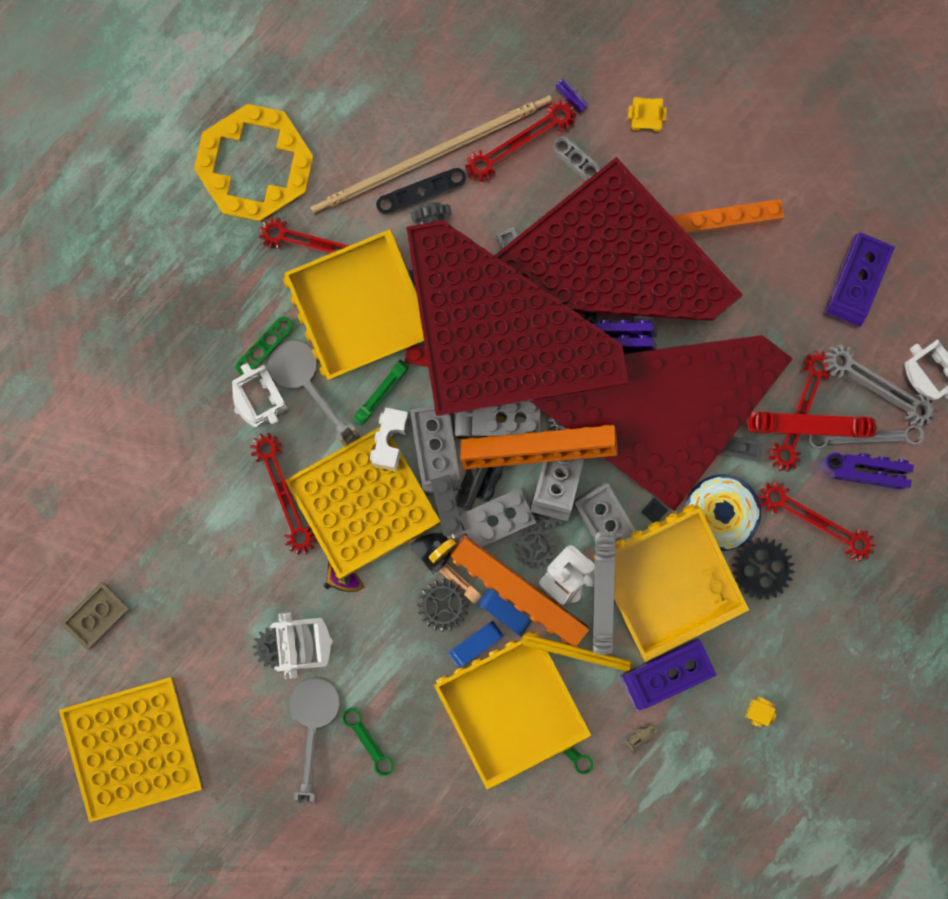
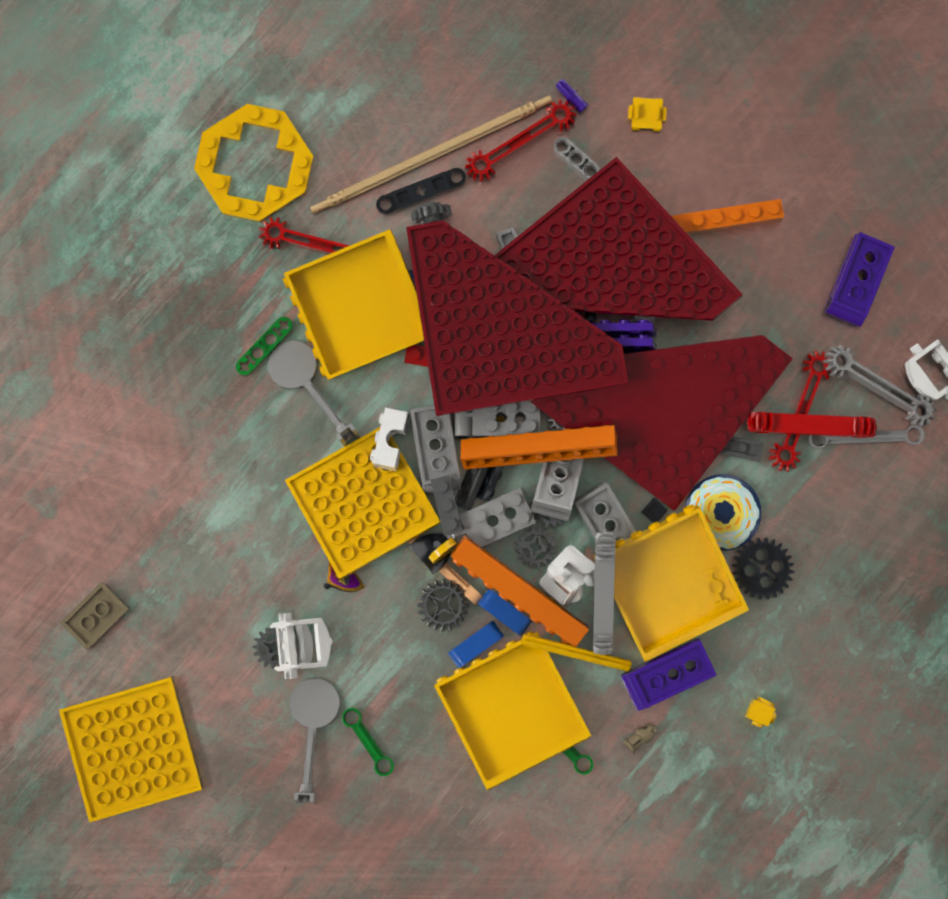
white animal [232,363,288,428] -> none
red arm [250,433,317,555] -> none
green piece [353,359,410,426] -> none
red arm [758,481,876,561] -> none
dark purple hinge [820,452,914,490] -> none

